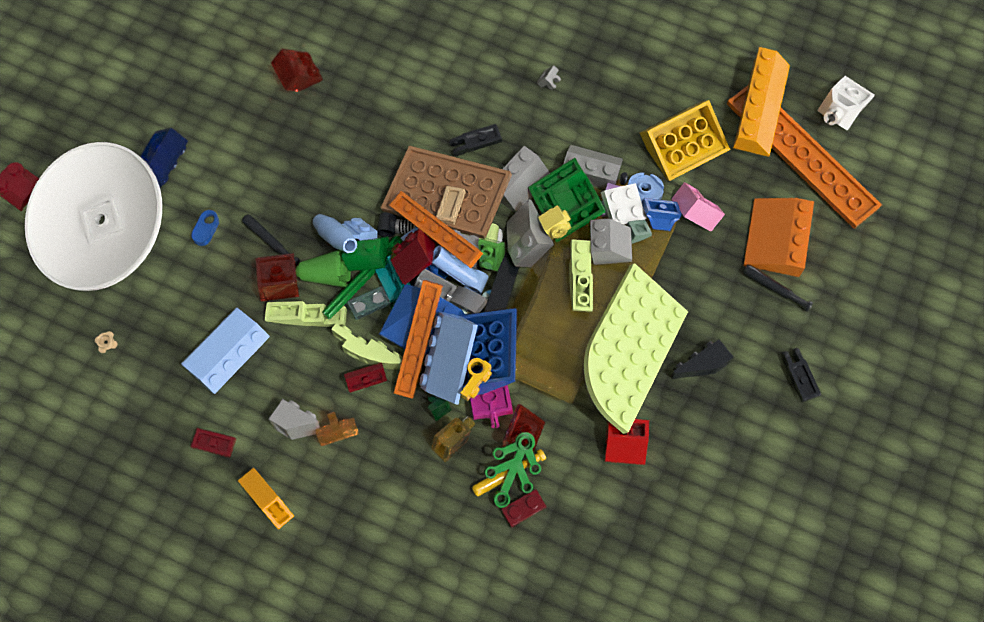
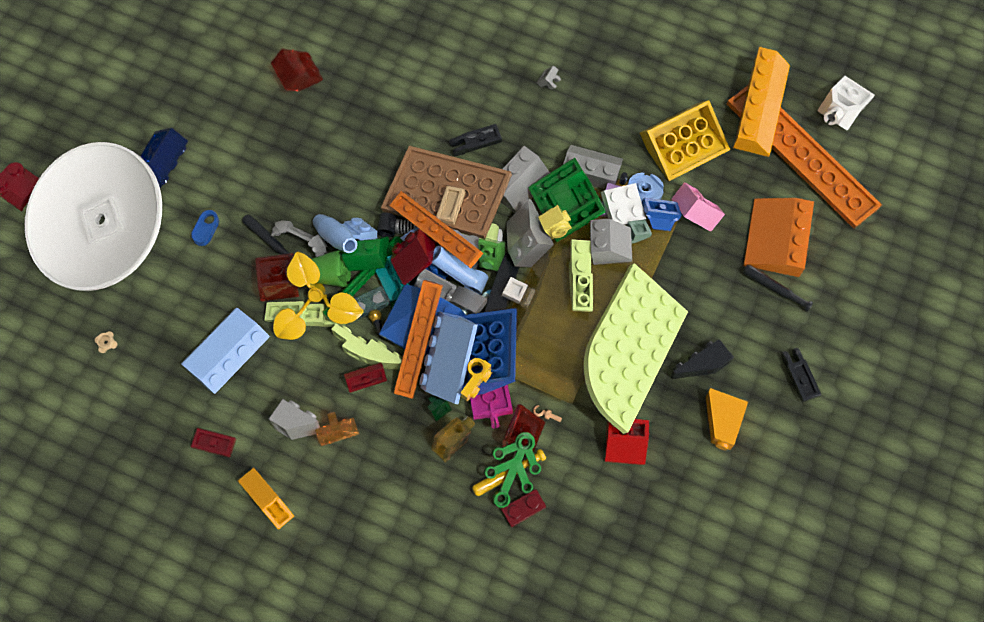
none -> light grey piece [271,221,328,257]
none -> yellow plant [273,251,364,340]
none -> piece [368,309,382,338]
none -> white plate [502,277,528,304]
none -> light nougat hand [533,405,562,422]
none -> light orange slope [706,388,748,450]

